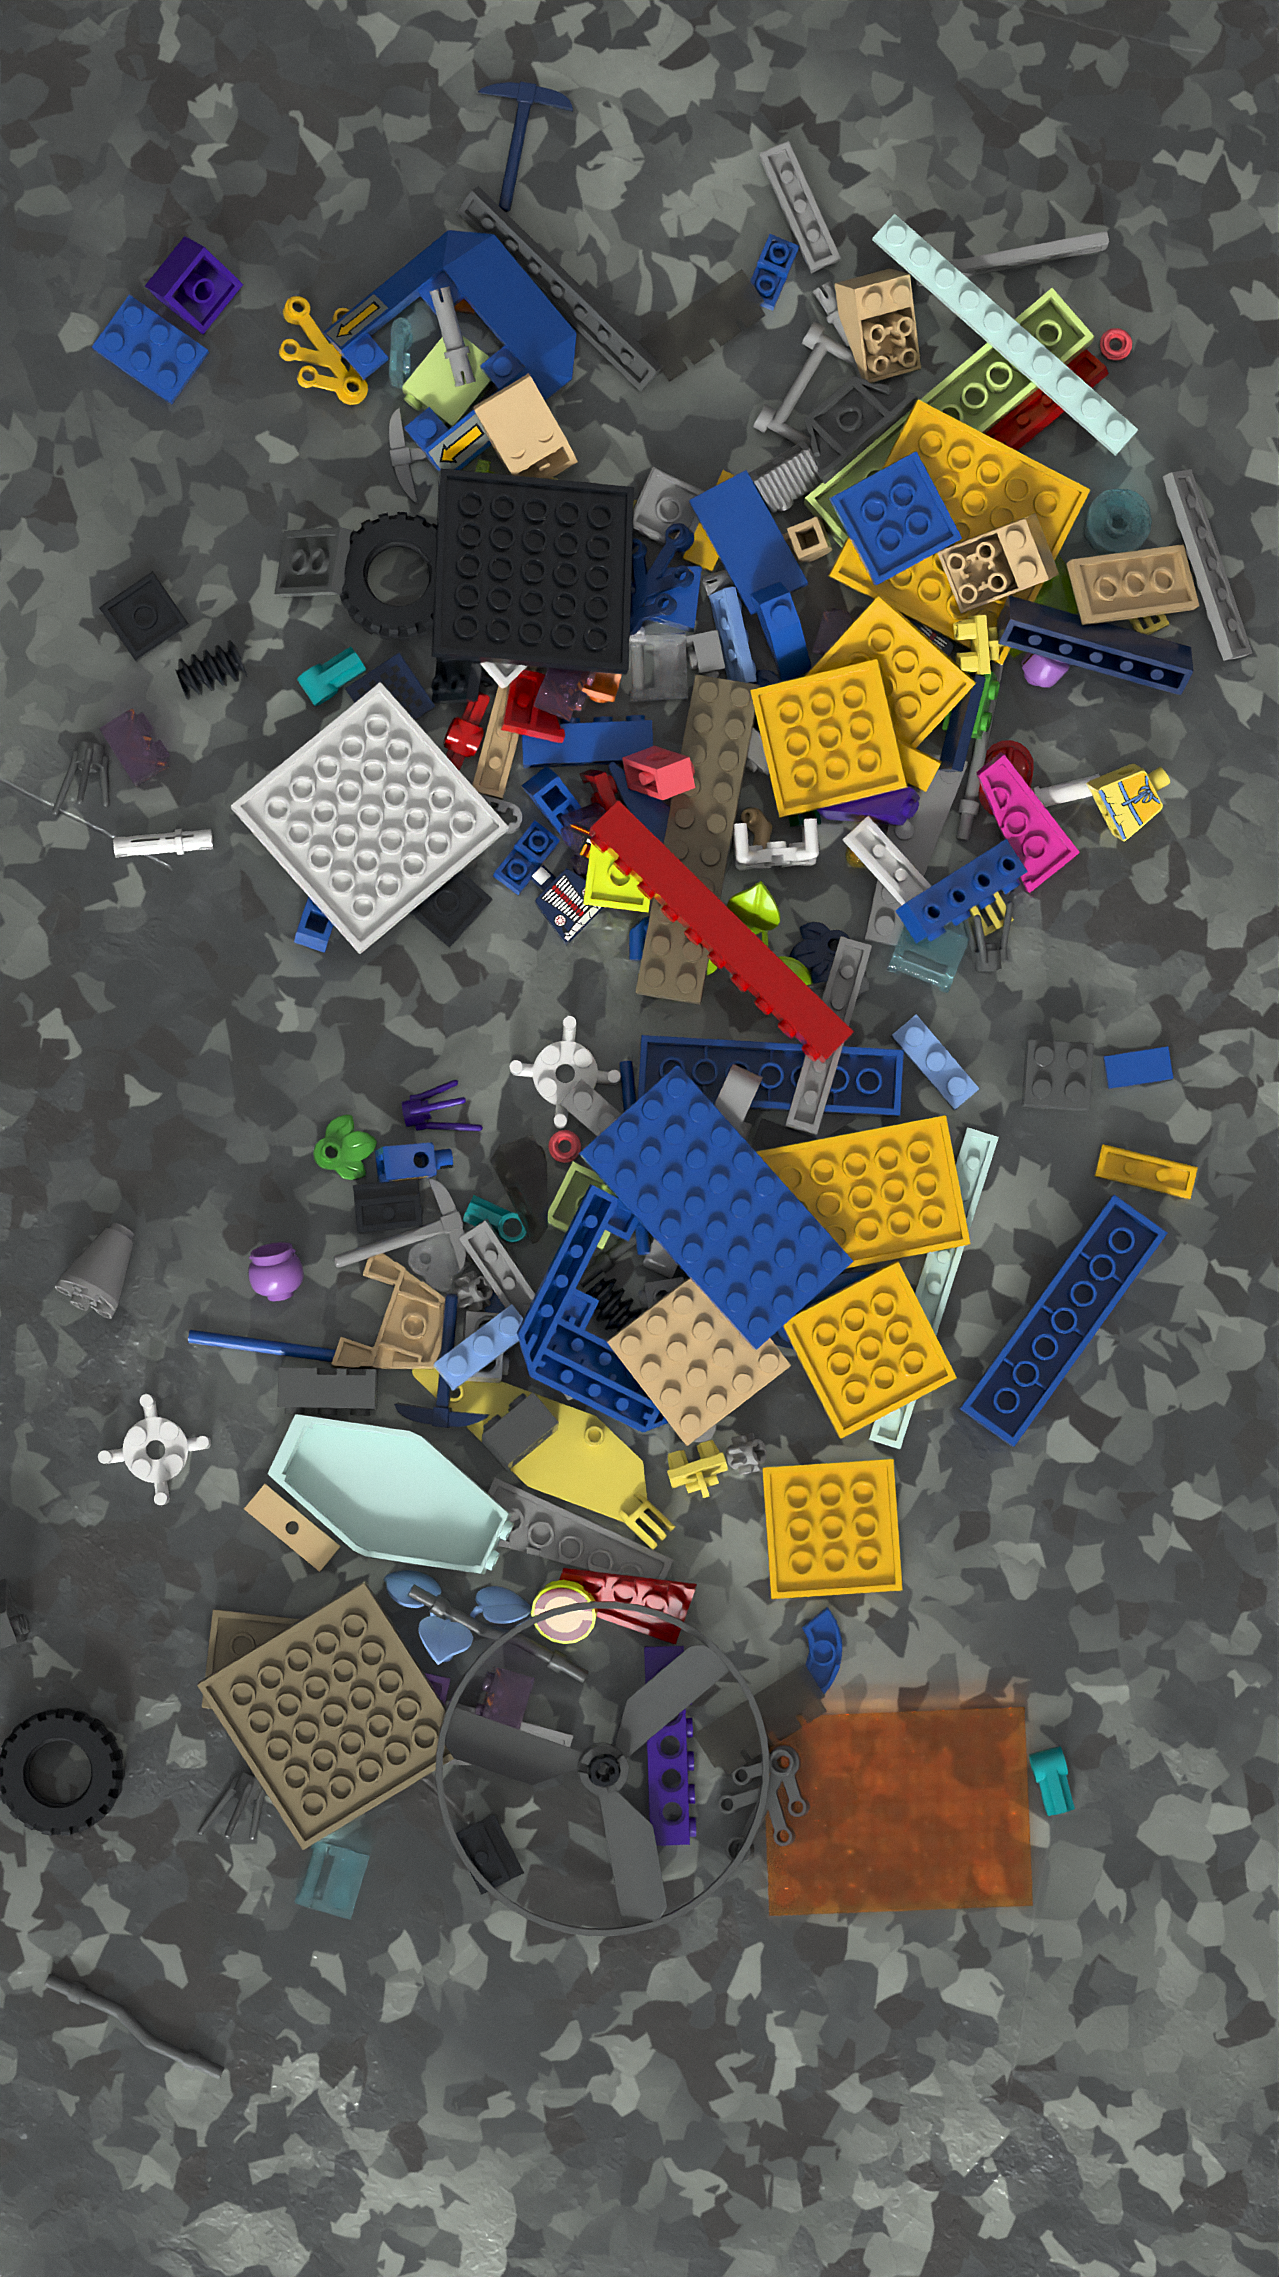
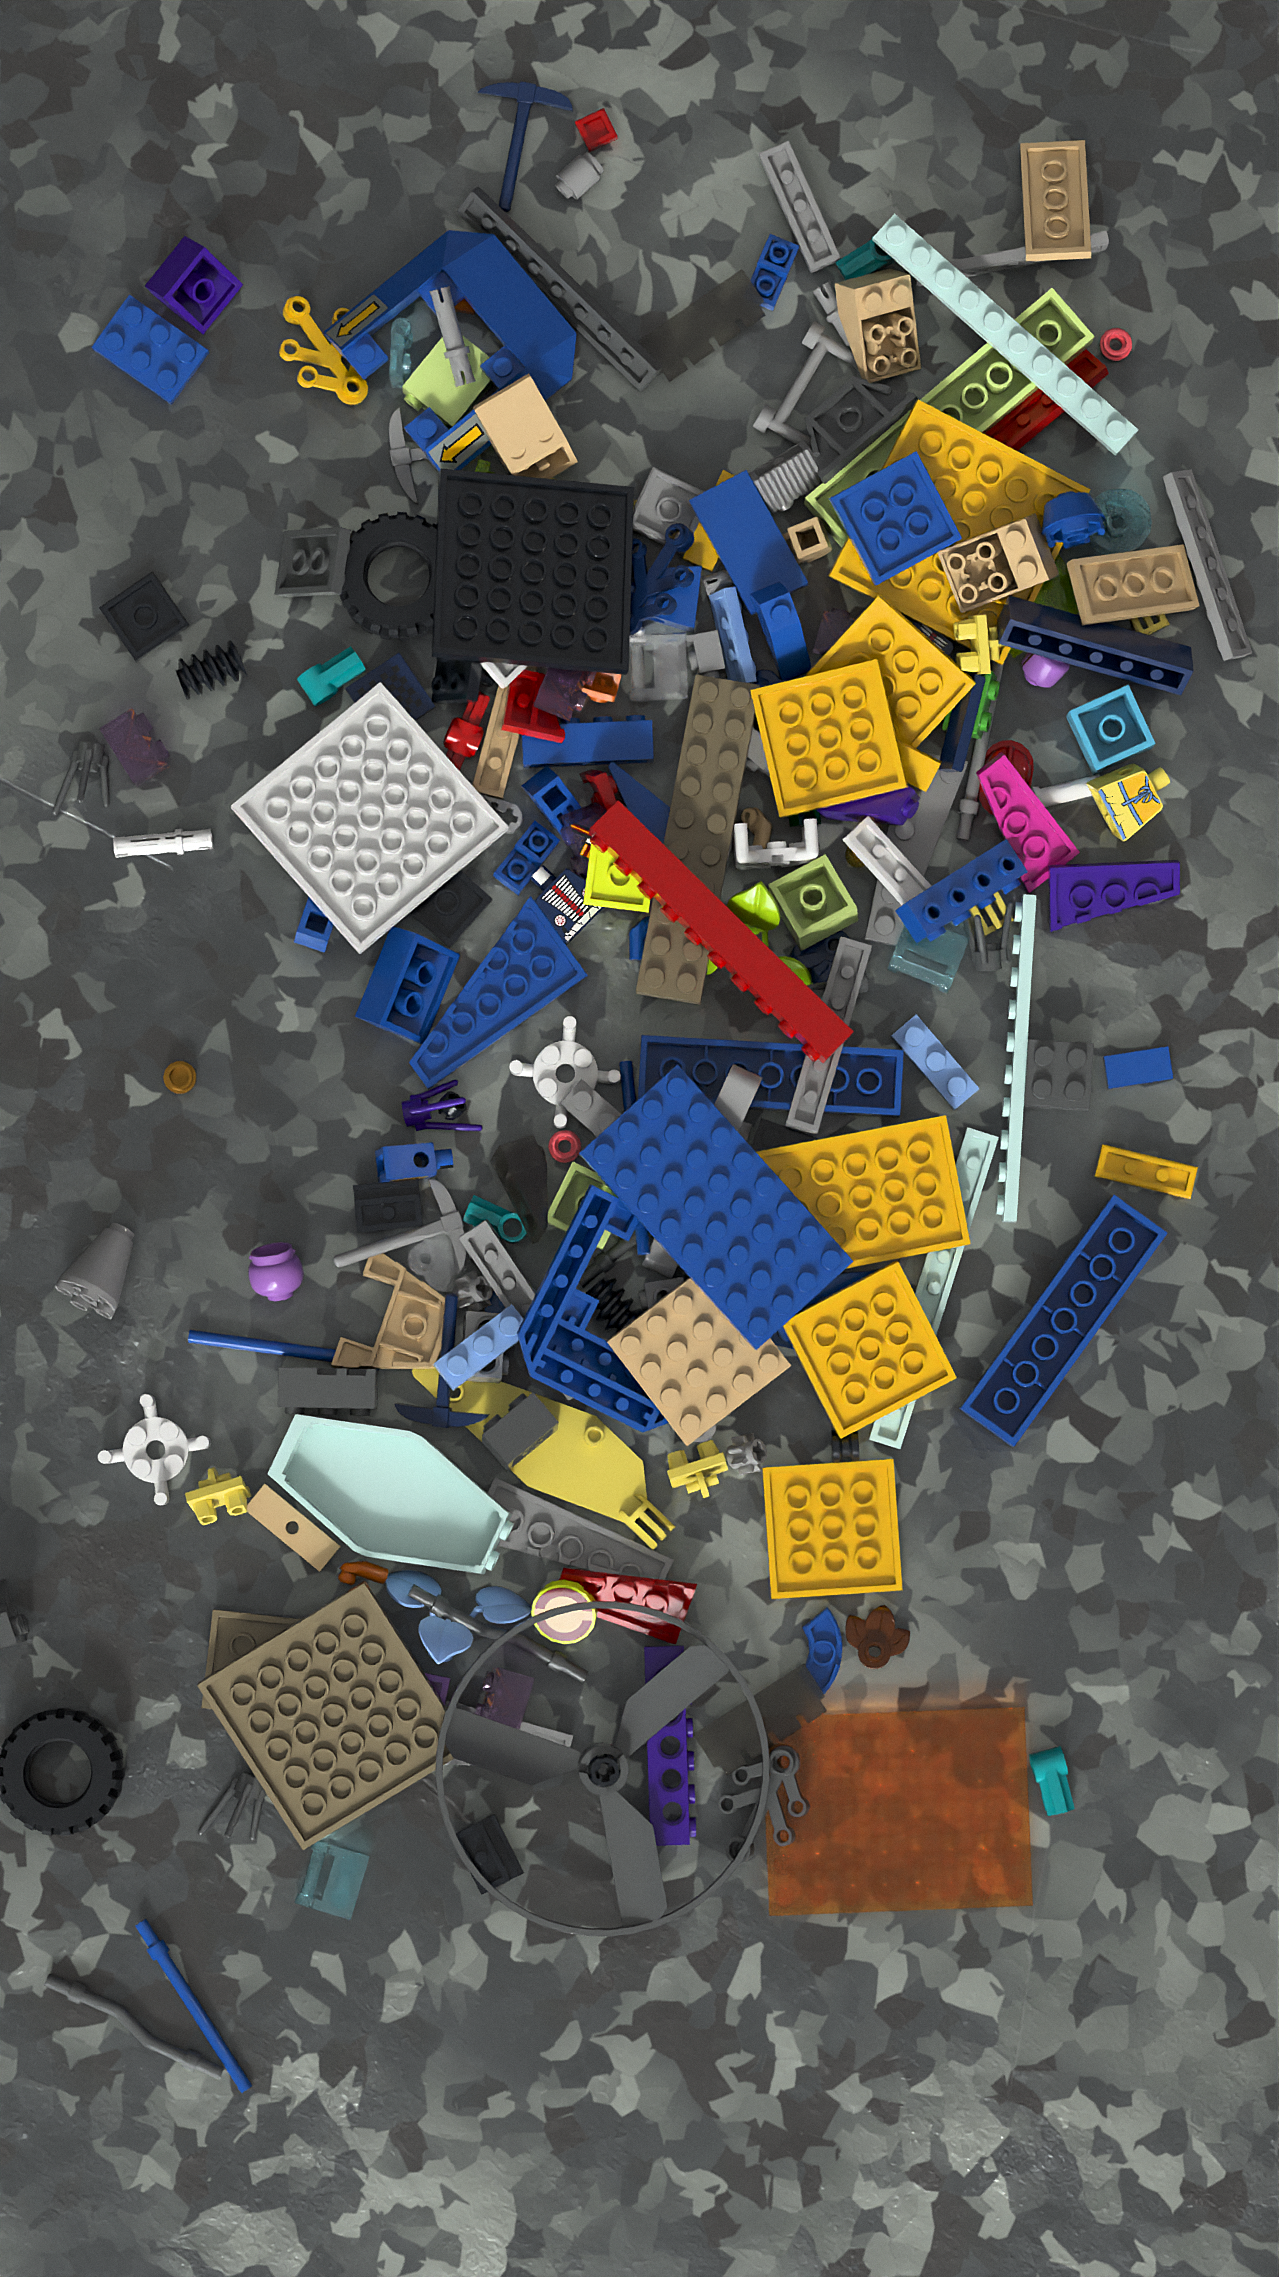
bright green plate [313,1115,377,1180] -> none
coral brick [622,746,695,800] -> none
none -> blue bar [135,1919,252,2093]
none -> pearl gold plate [163,1061,196,1094]
none -> light yellow hips [185,1467,251,1525]
none -> orange arm [338,1561,389,1585]
none -> blue slope [355,926,460,1044]
none -> blue wing [409,896,588,1090]
none -> black hinge [438,1091,467,1120]
none -> light grey brick [555,152,604,200]
none -> red tile [575,108,618,153]
none -> yellowish green brick [768,854,858,951]
none -> black wheel [831,1430,860,1463]
none -> teal piece [836,235,895,280]
none -> reddish brown plate [845,1605,910,1669]
none -> light aqua plate [996,894,1036,1223]
none -> tan plate [1020,140,1091,261]
none -> blue cone [1041,491,1105,548]
none -> dark purple wing [1048,860,1180,932]
none -> medium azure brick [1066,685,1156,775]

